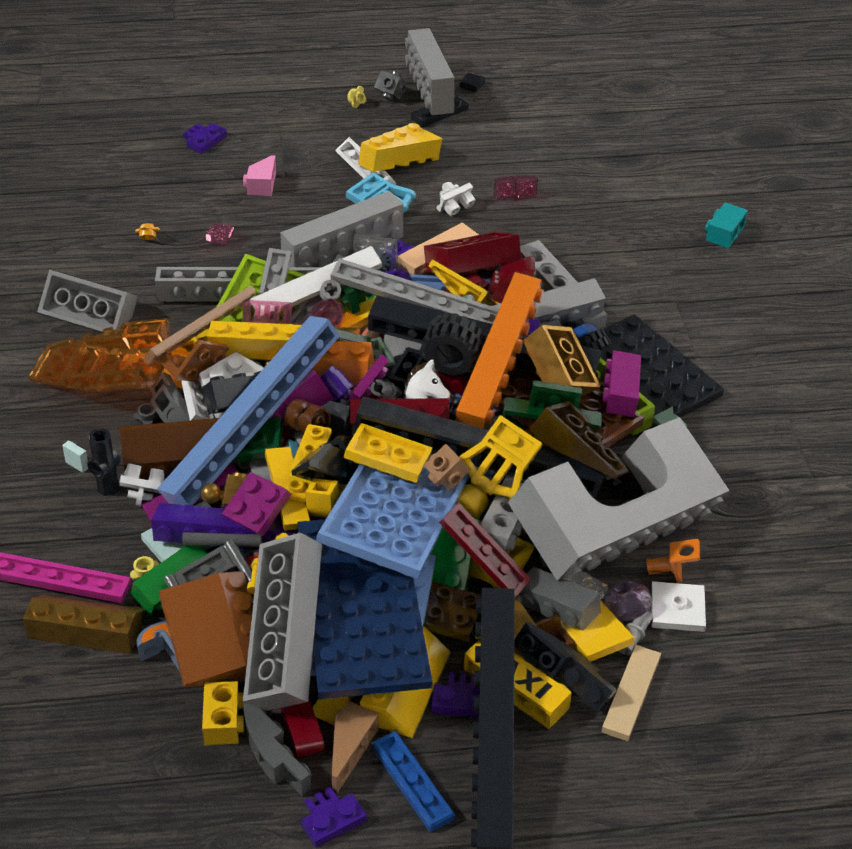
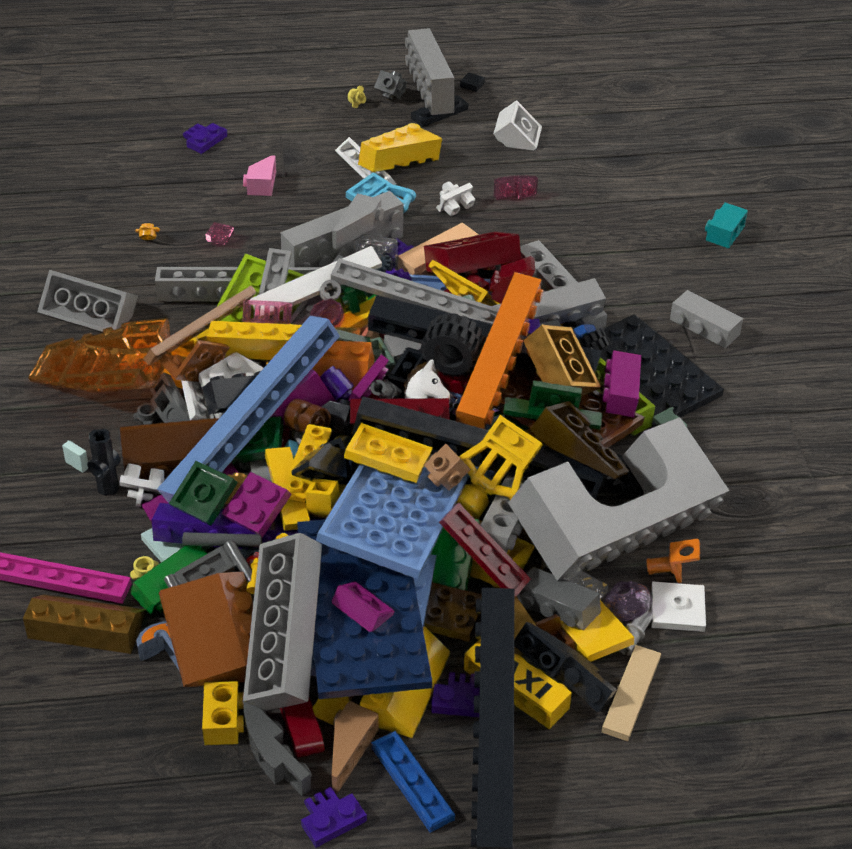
none -> dark green plate [169,461,238,526]
none -> light grey slope [332,193,384,249]
none -> magenta slope [332,582,395,632]
none -> white slope [494,100,542,150]
none -> light grey brick [670,290,743,348]

